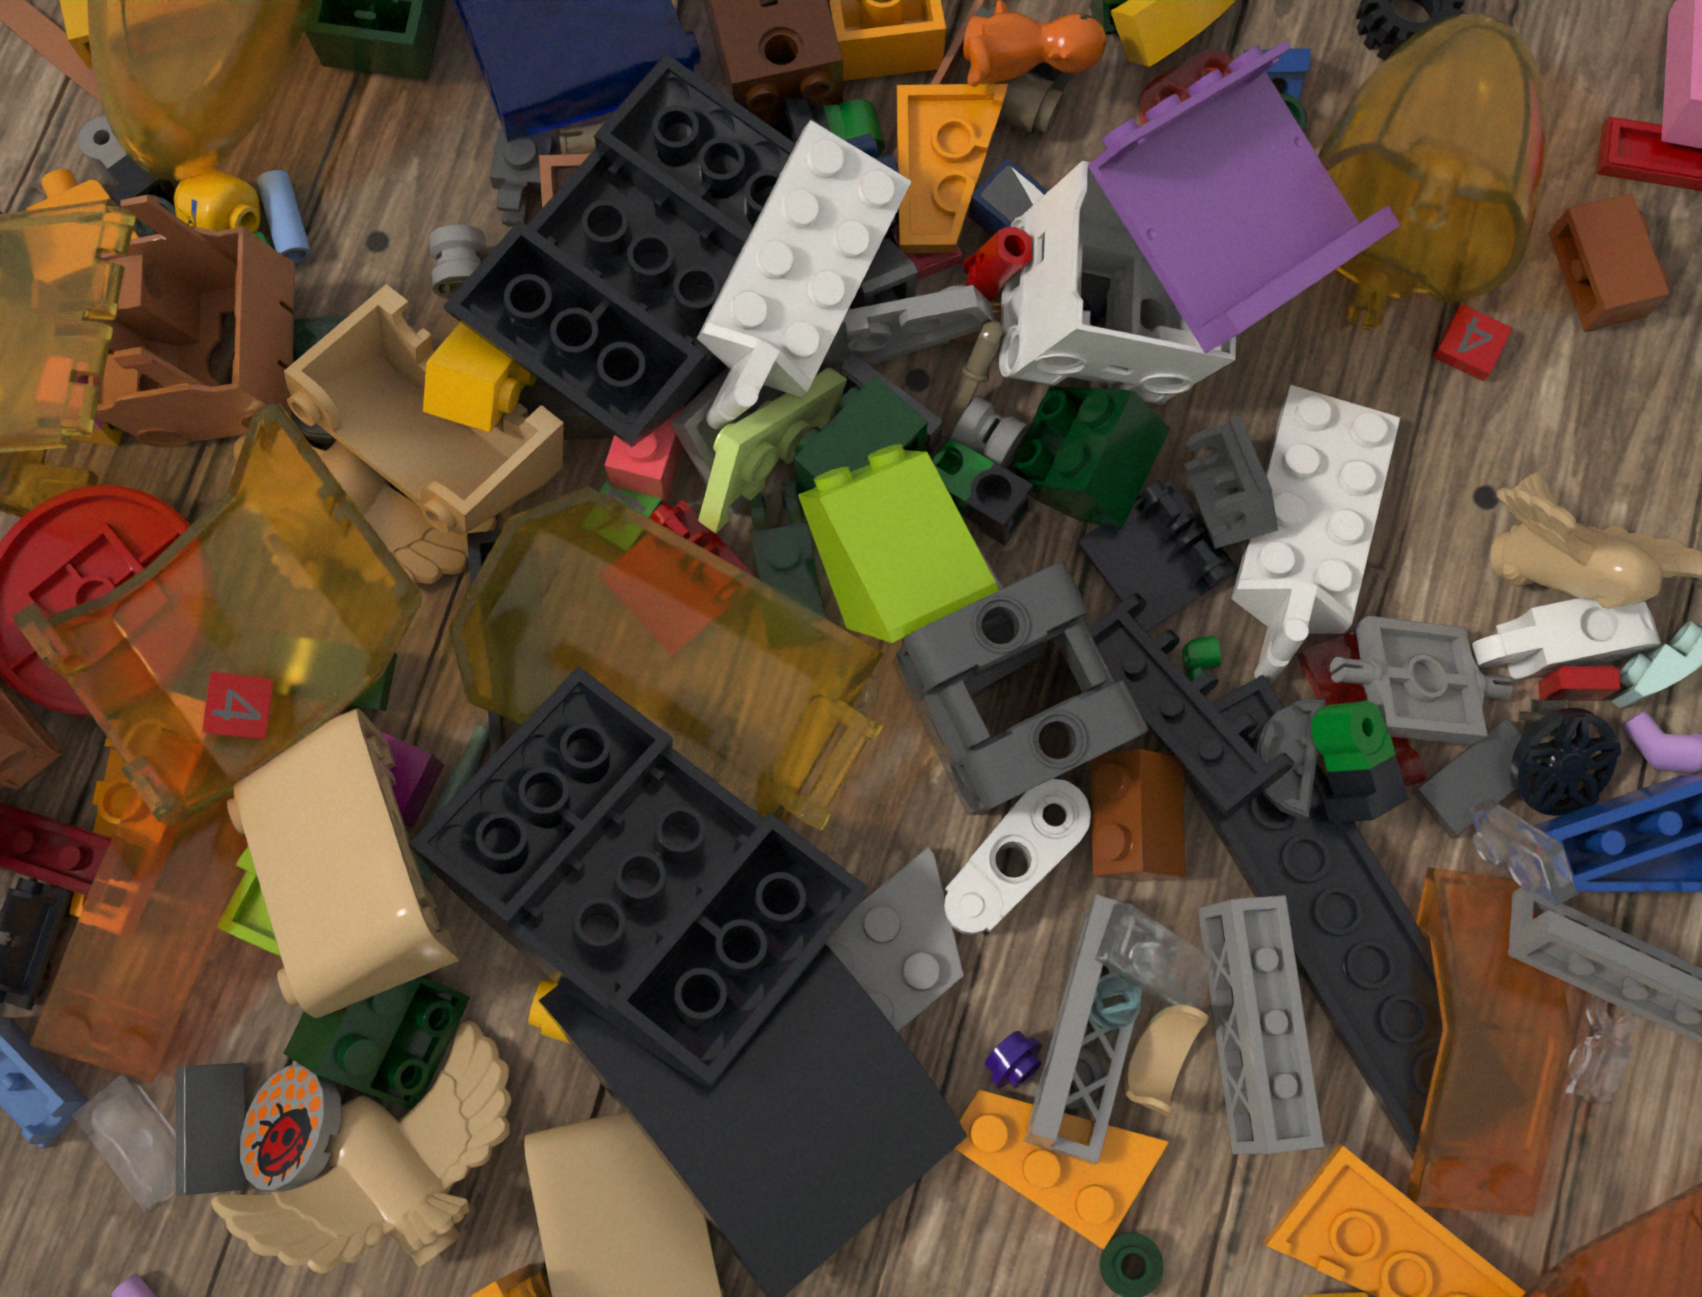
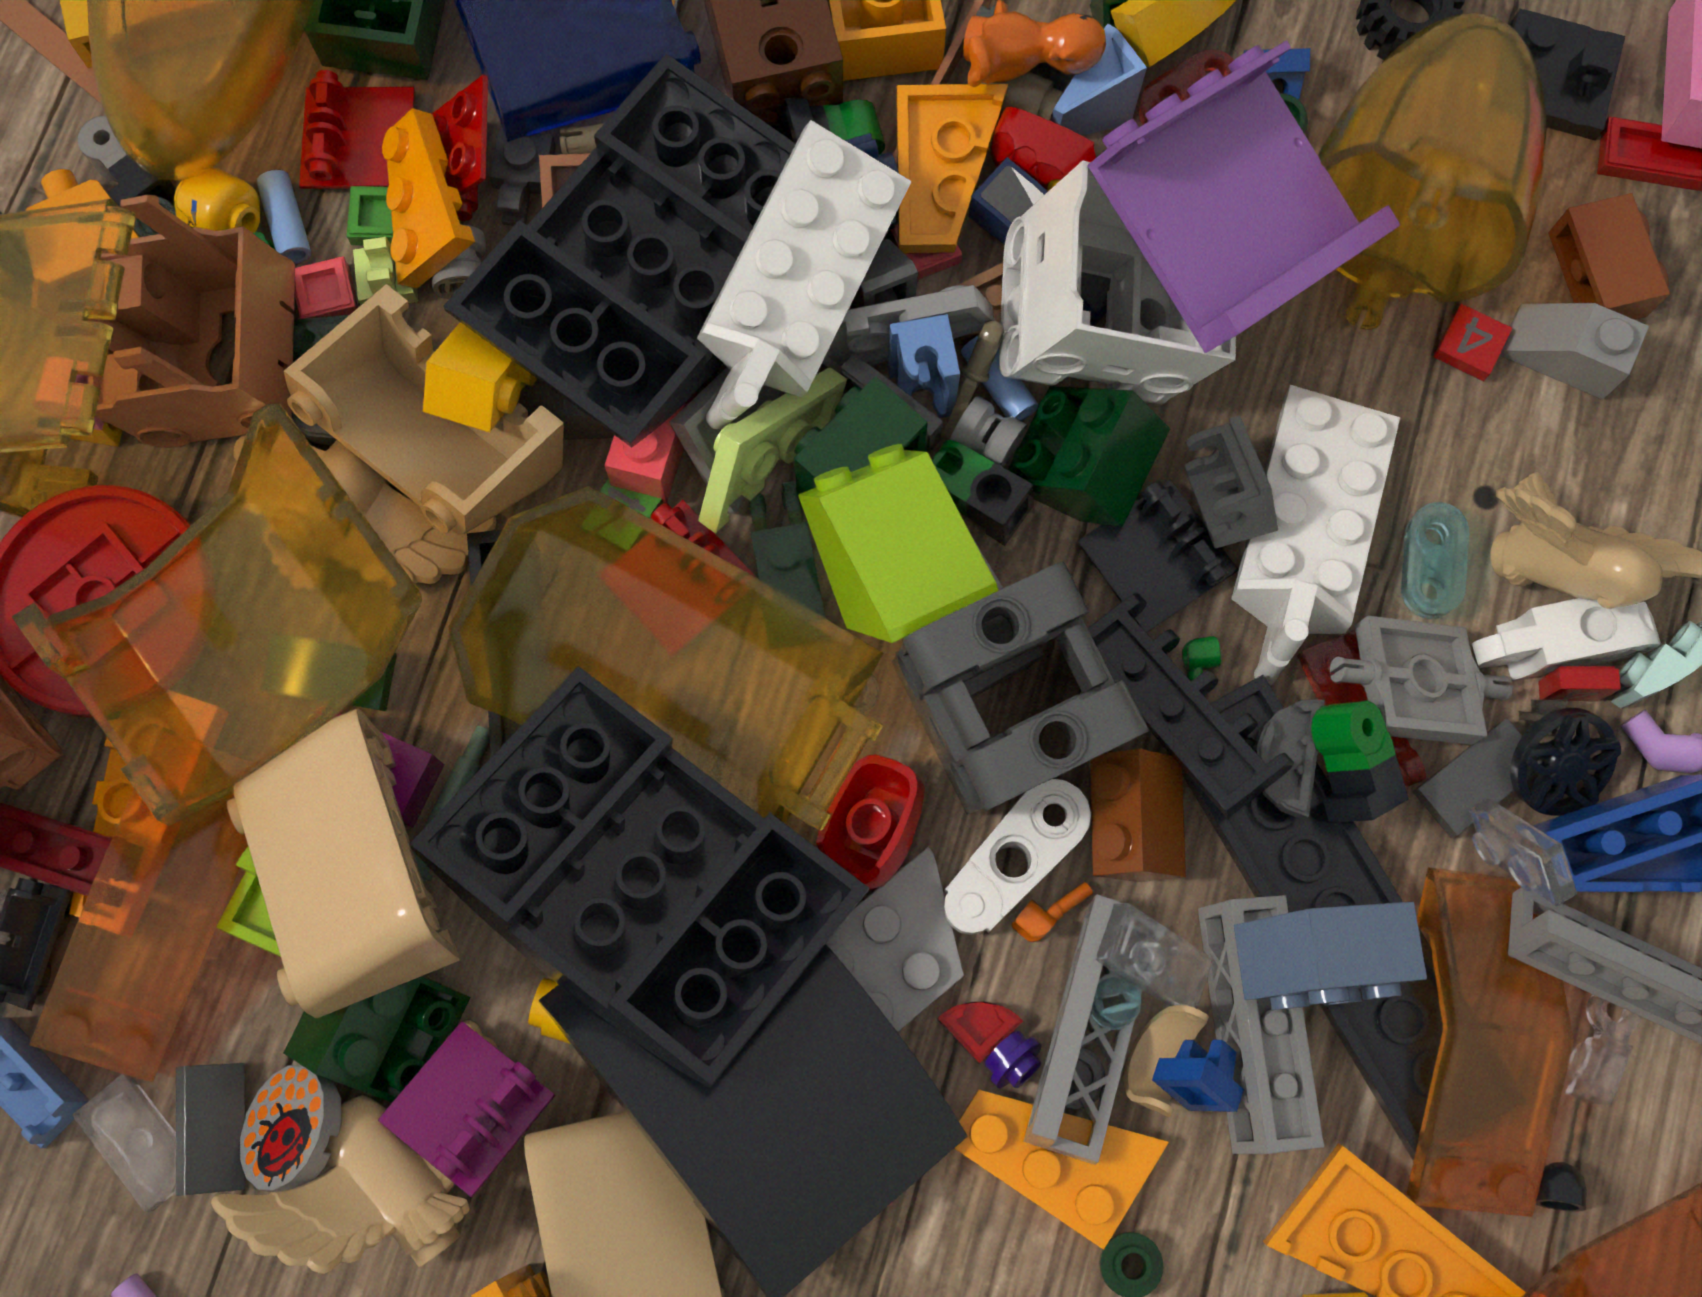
red tile [202,671,274,740] -> none
red bar [962,227,1032,301] -> none
none -> coral tile [294,256,358,327]
none -> red hinge [299,70,415,189]
none -> bright green tile [347,186,393,246]
none -> yellowish green tile [353,237,418,305]
none -> magenta hinge [378,1021,556,1198]
none -> light orange wing [382,108,475,288]
none -> red hinge [431,74,488,221]
none -> red piece [816,754,925,890]
none -> medium blue hinge [888,314,960,418]
none -> red tile [937,1002,1023,1064]
none -> light blue hinge [961,335,1039,421]
none -> red piece [990,107,1097,191]
none -> orange hand [1011,882,1093,942]
none -> light blue slope [1051,23,1147,135]
none -> blue tile [1152,1040,1244,1112]
none -> sand blue brick [1233,902,1427,1010]
none -> clear light blue plate [1401,502,1469,619]
none -> black hinge [1490,8,1625,140]
none -> light grey slope [1500,303,1649,400]
none -> black hinge [1533,1162,1587,1212]

